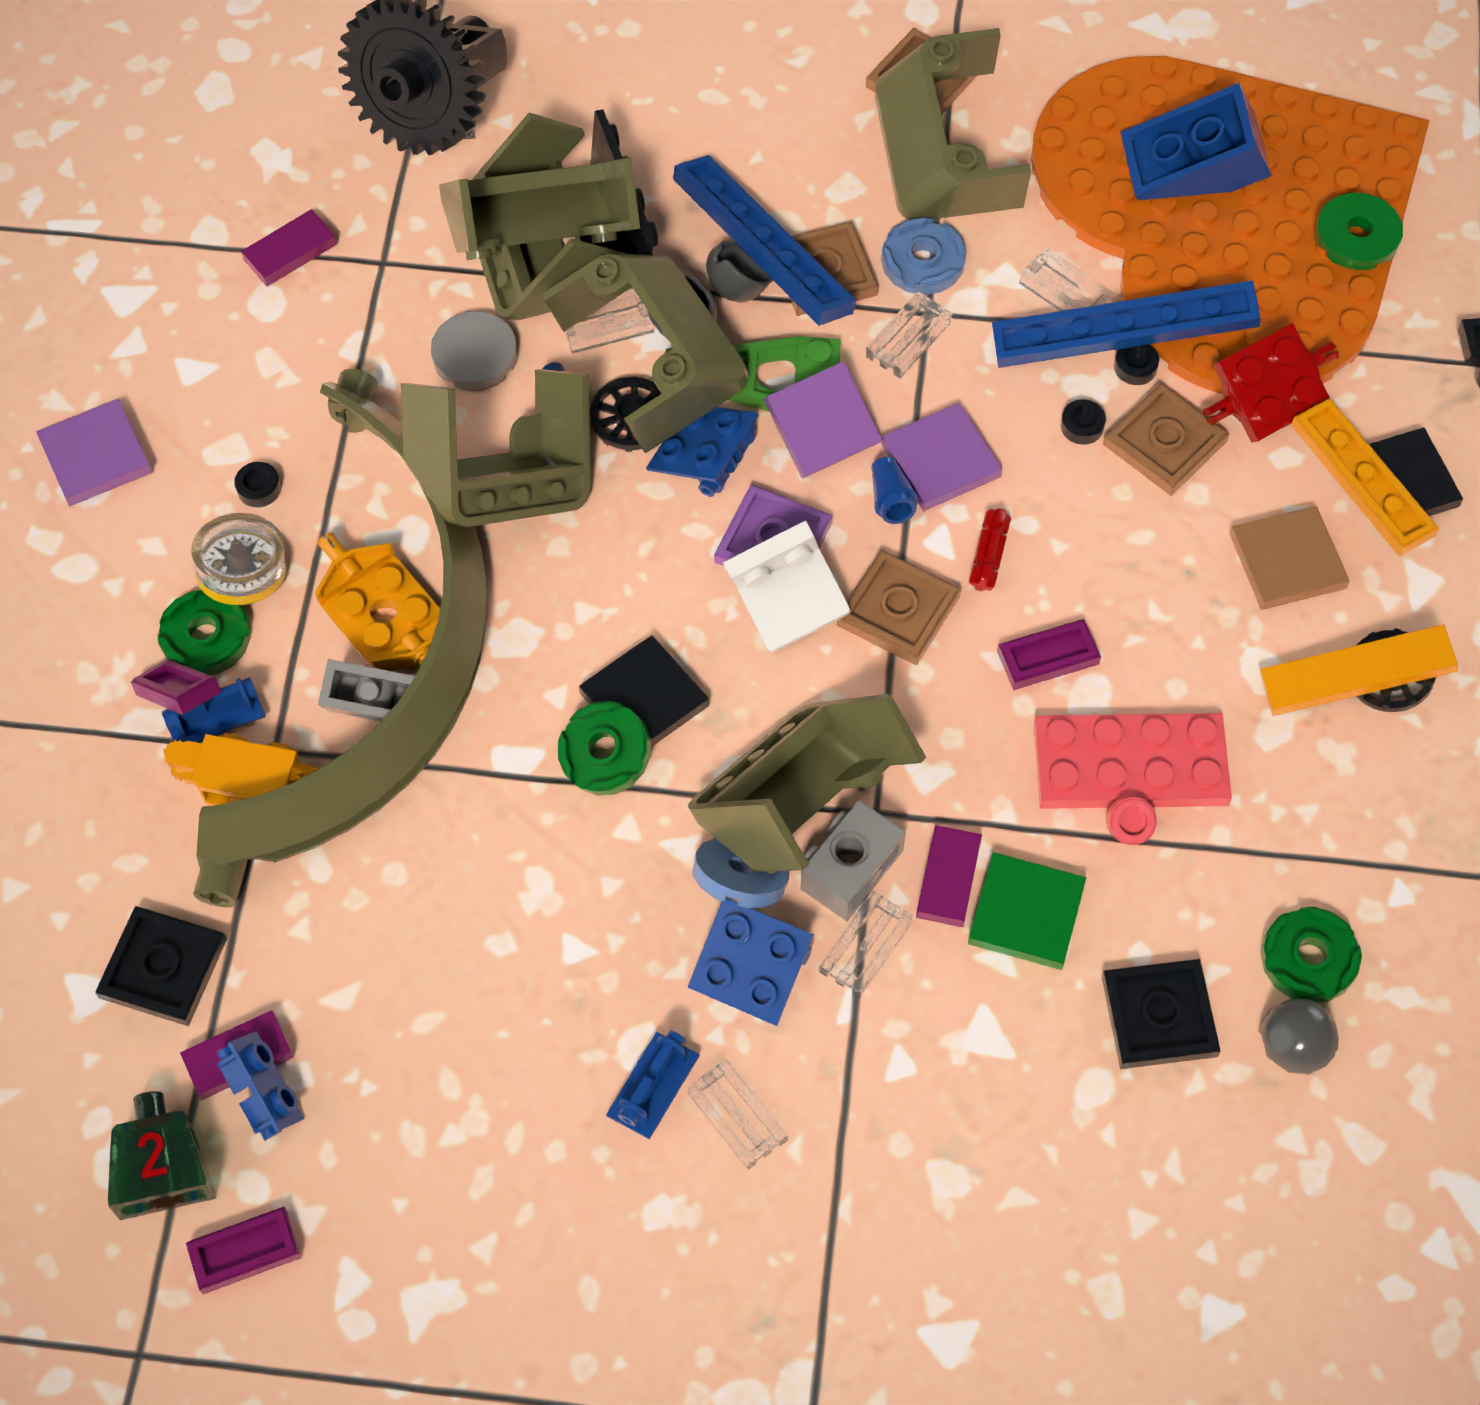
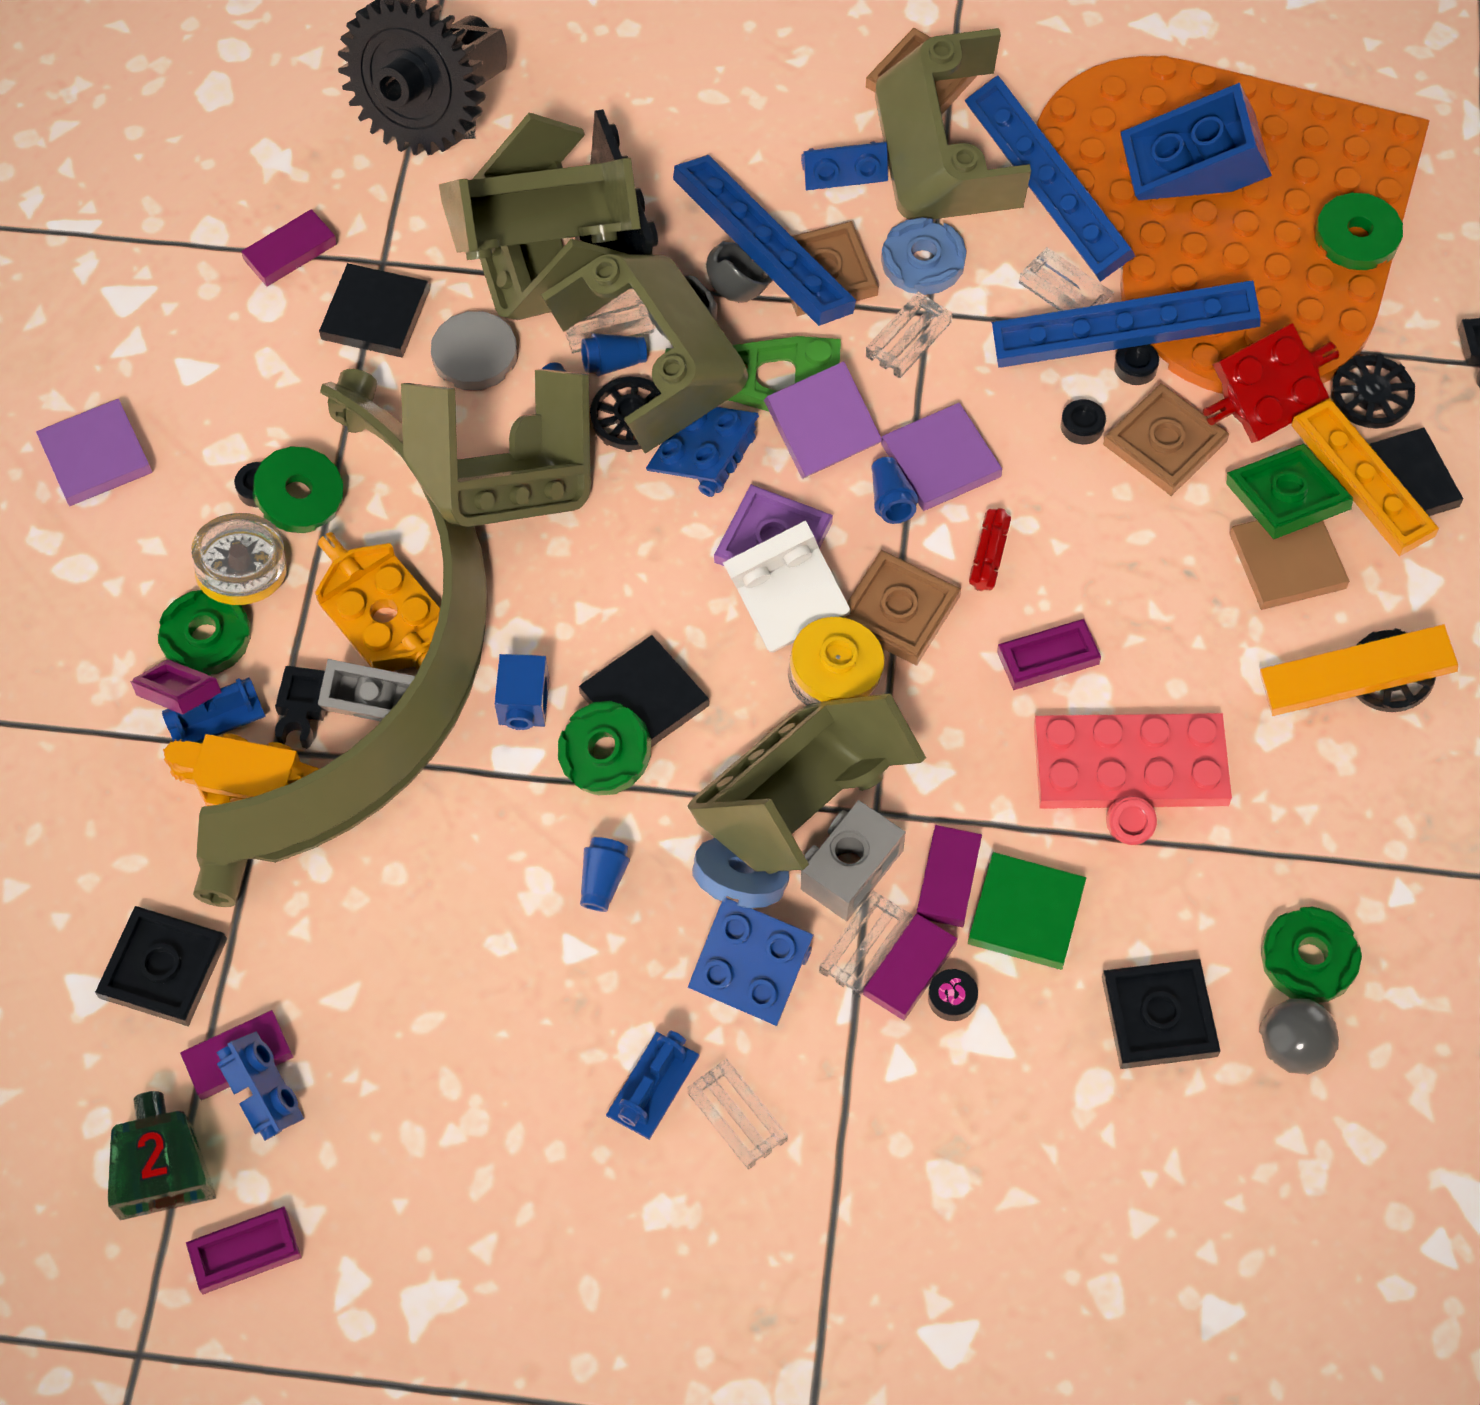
none -> green tile [253,446,343,533]
none -> black plate [275,666,326,749]
none -> black tile [319,263,430,358]
none -> blue brick [494,654,550,730]
none -> blue cone [580,837,630,912]
none -> blue cone [581,333,647,377]
none -> yellow piece [787,617,884,705]
none -> blue hinge [801,141,888,191]
none -> magenta tile [863,913,958,1021]
none -> black tile [928,969,978,1021]
none -> blue plate [964,75,1135,282]
none -> green tile [1226,443,1353,539]
none -> black wheel [1331,354,1415,429]

